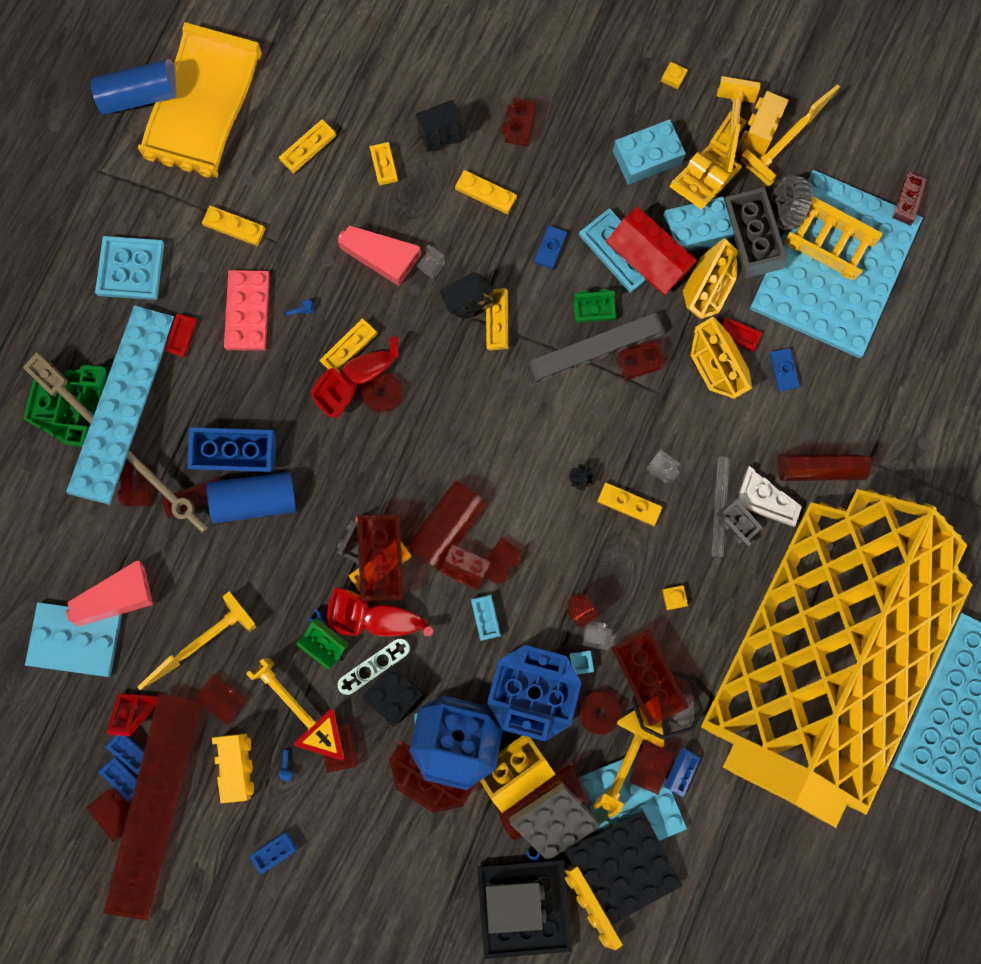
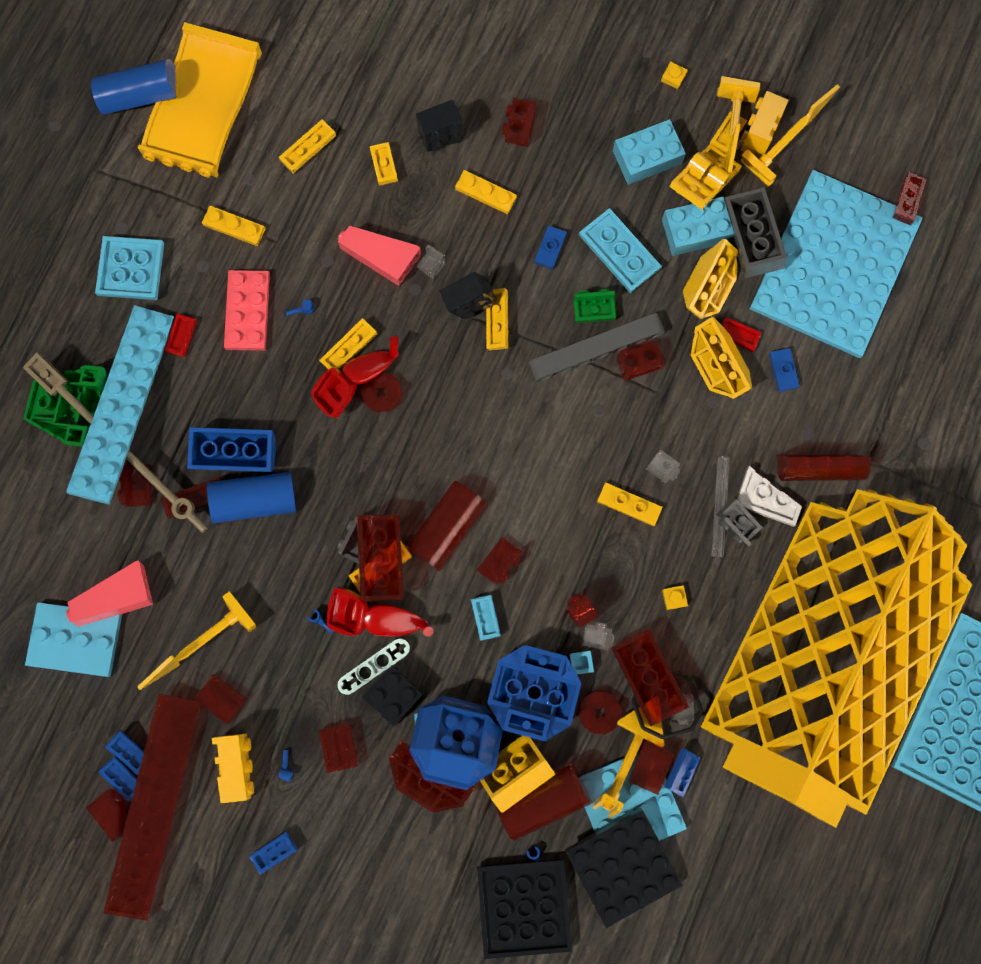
red wing [107,693,160,736] -> none
yellow piece [246,658,344,760] -> none
green bracket [296,618,349,670] -> none
clear red bracket [441,545,490,590] -> none
dark grey panel [486,880,546,933] -> none
dark grey plate [509,783,601,861] -> none
yellow plate [565,865,622,950] -> none
black gear [569,464,595,491] -> none
red slope [606,206,697,296] -> none
dark grey gear [769,175,814,231] -> none
yellow fence [783,197,883,281] -> none

